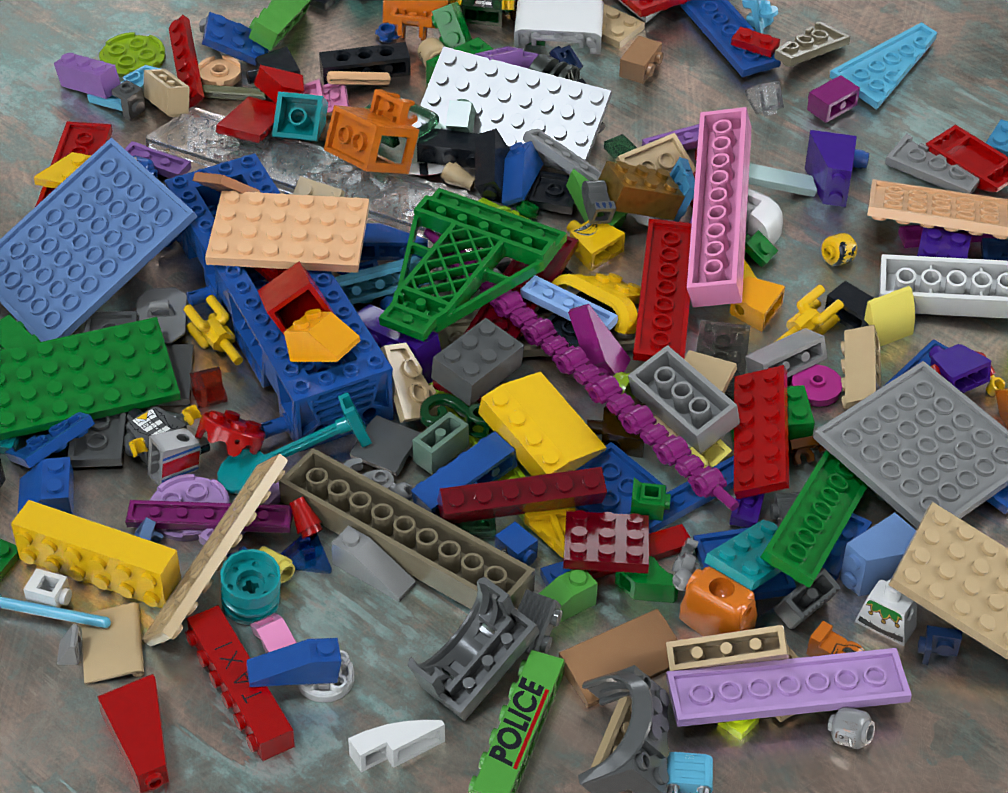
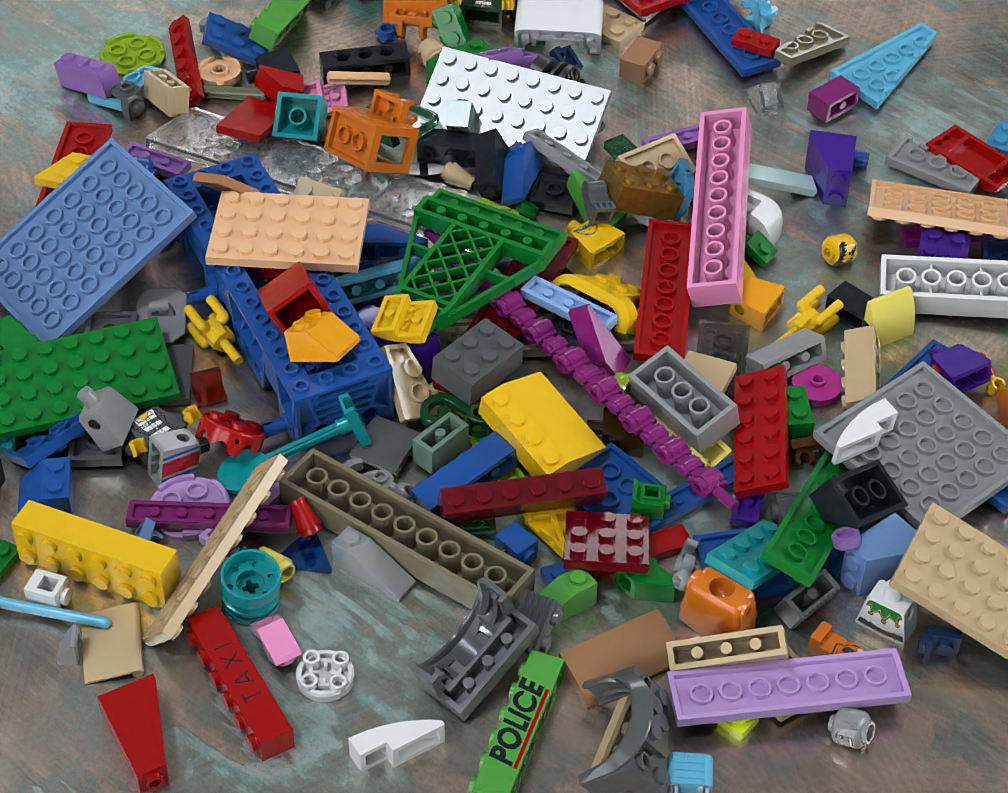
blue slope [246,638,342,687] -> none
none -> light grey torso [77,386,138,452]
none -> yellow slope [370,294,438,344]
none -> black slope [809,459,908,529]
none -> white slope [831,398,898,465]
none -> medium lavender tile [831,526,861,550]

